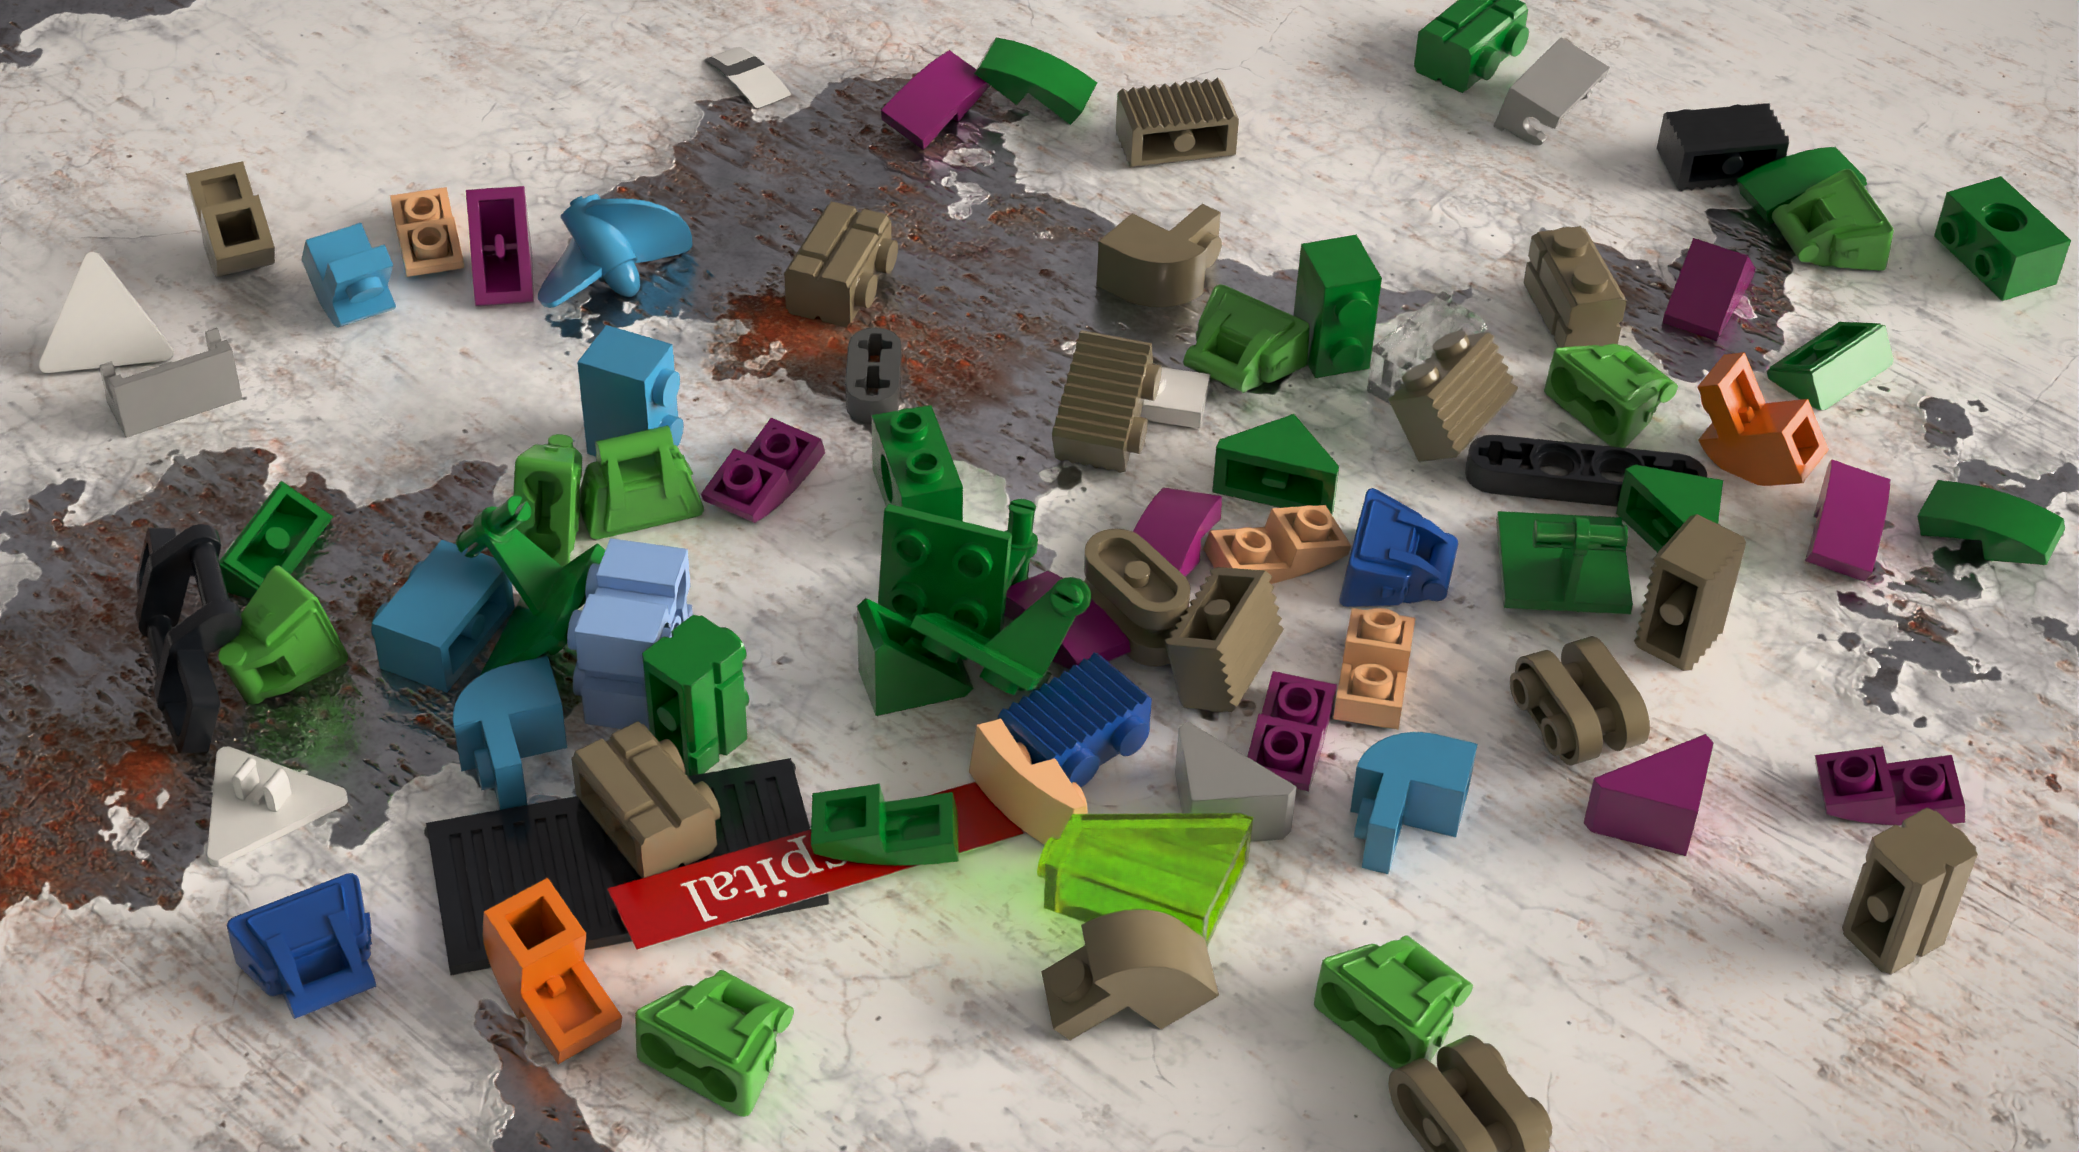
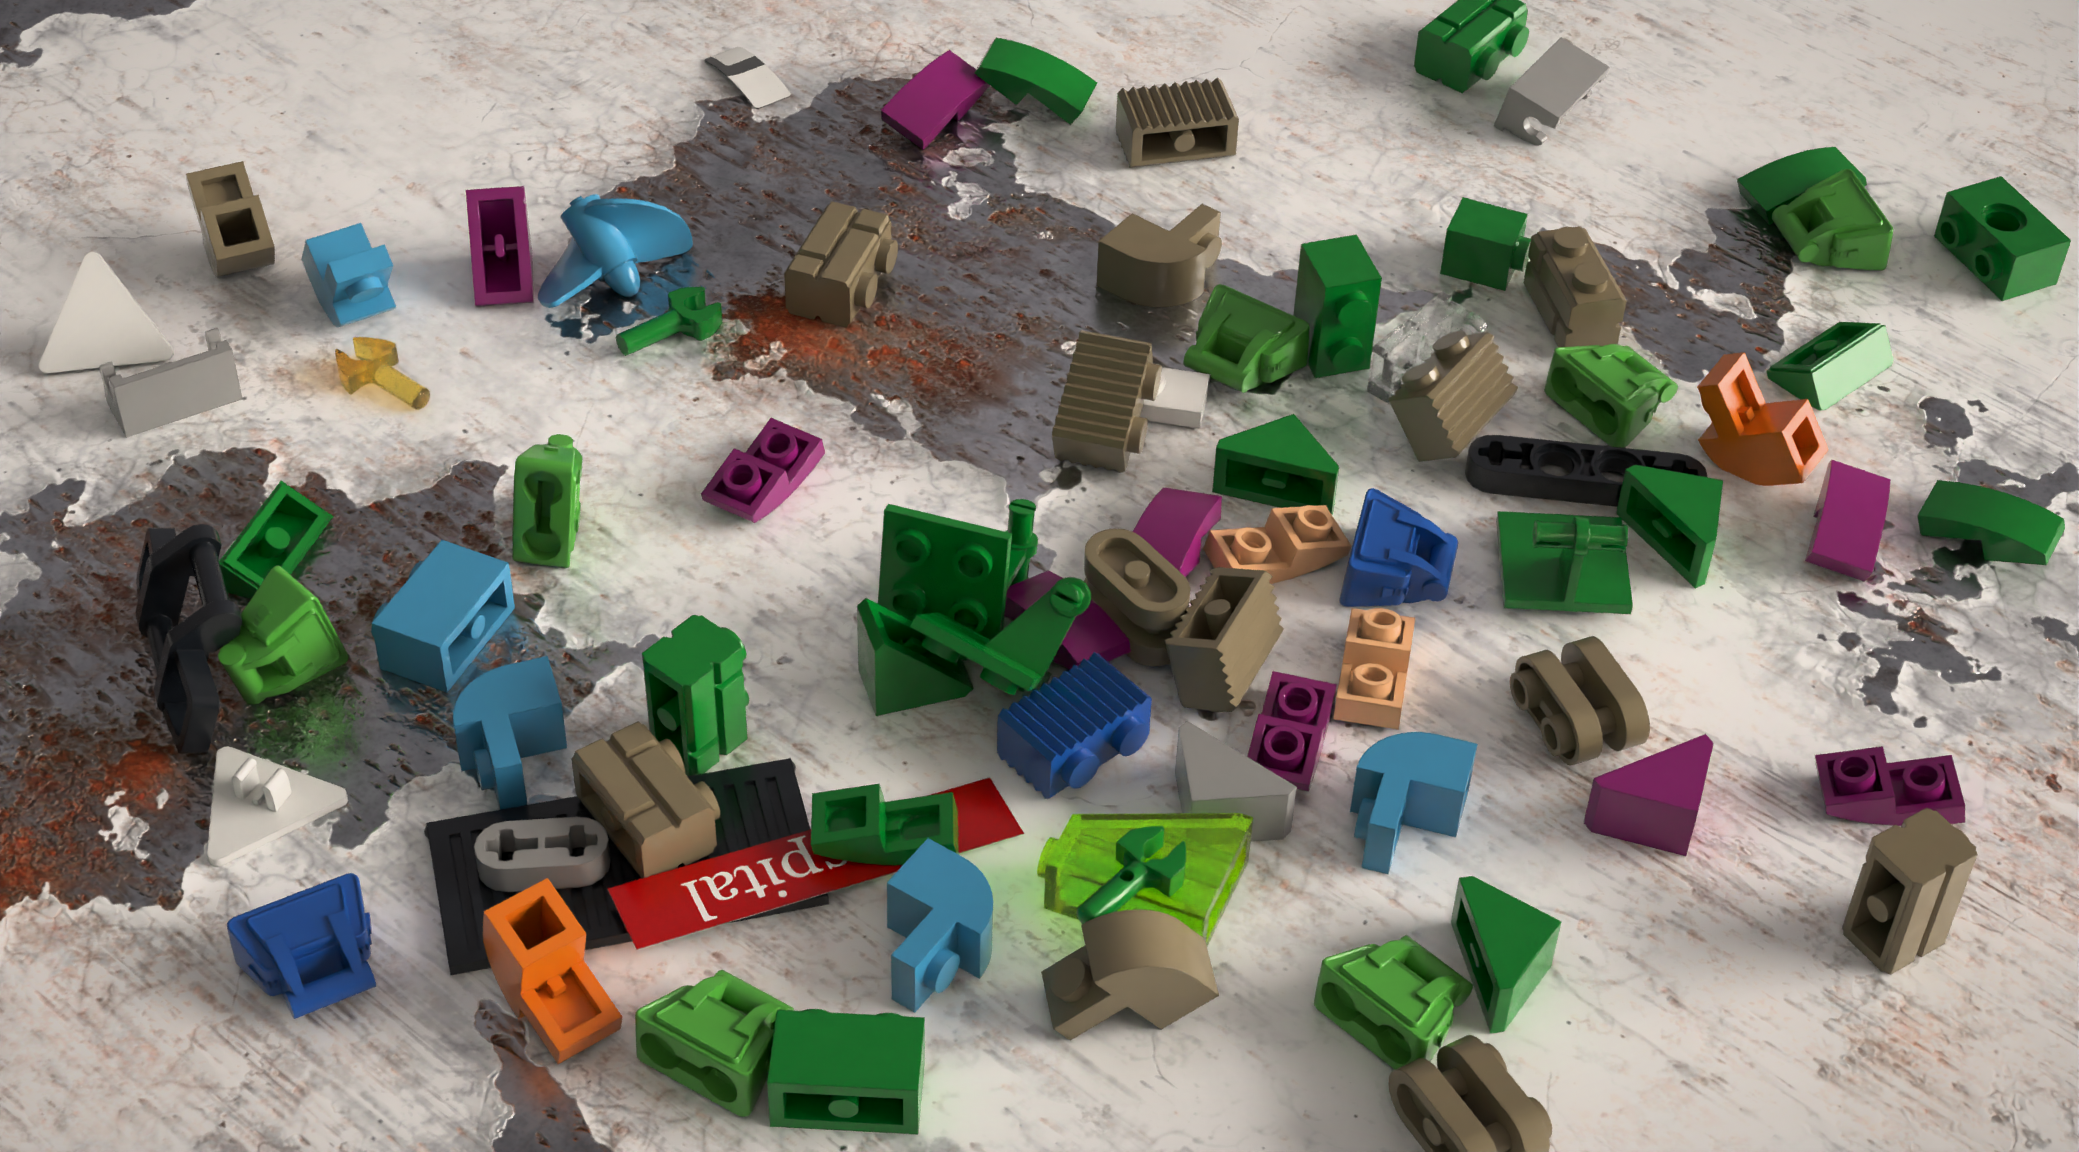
light nougat slope [390,187,464,277] -> none
green plate [456,495,605,675] -> none
light blue brick [567,538,693,730] -> none
dark azure brick [577,325,684,456] -> none
bright green piece [579,425,704,540] -> none
dark grey beam [845,327,902,424] -> none
green brick [871,405,963,521] -> none
light nougat slope [969,718,1088,856] -> none
dark tan brick [1634,514,1746,671] -> none
black brick [1656,103,1789,192] -> none
magenta slope [1662,238,1756,341] -> none
none -> clear yellow bar [335,337,430,410]
none -> light grey beam [474,817,611,892]
none -> green bar [616,287,722,356]
none -> green brick [767,1009,925,1135]
none -> dark azure brick [887,838,993,1013]
none -> green bar [1076,826,1186,924]
none -> green brick [1440,197,1531,291]
none -> green slope [1451,876,1562,1034]

